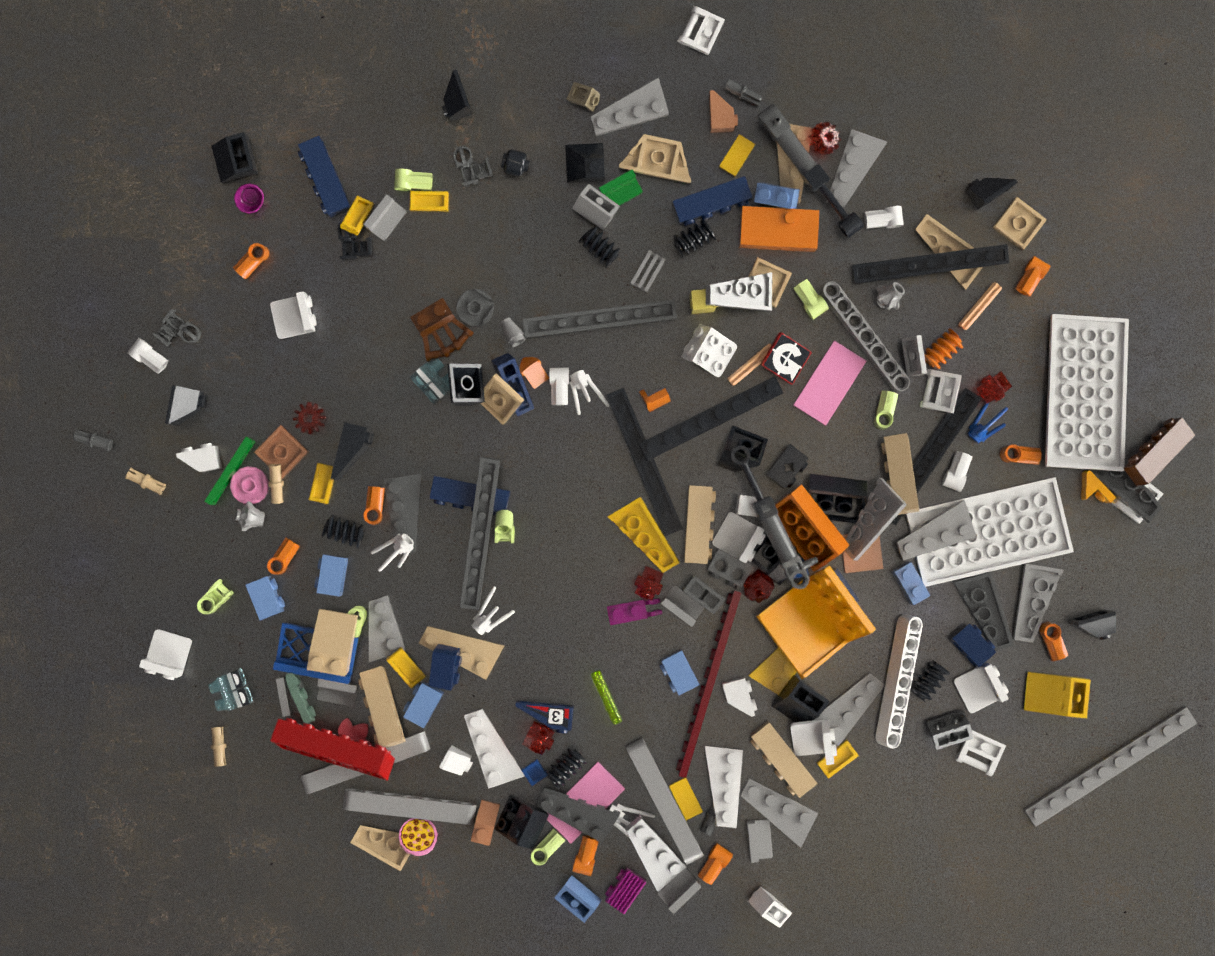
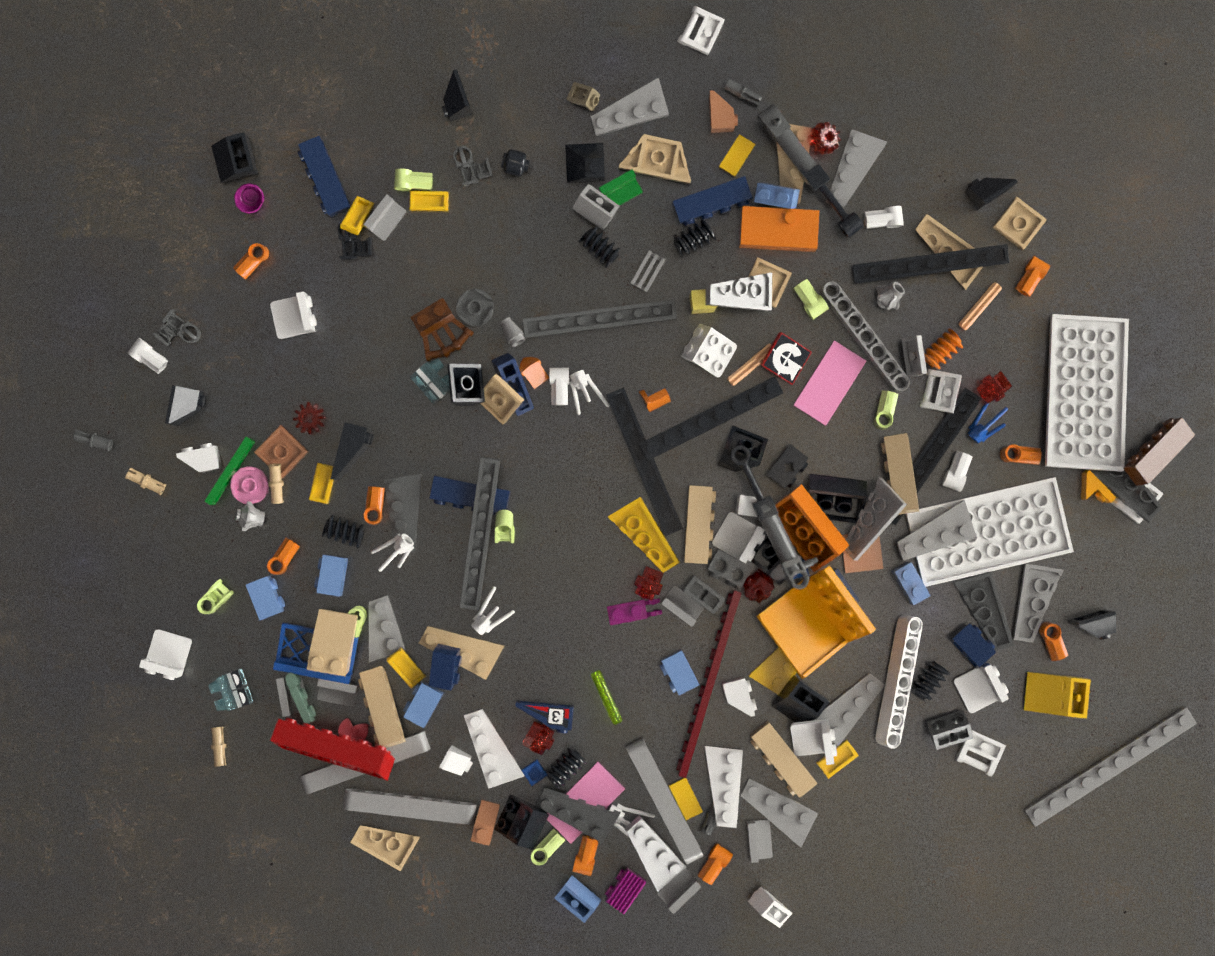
tile [399,818,438,856] -> none

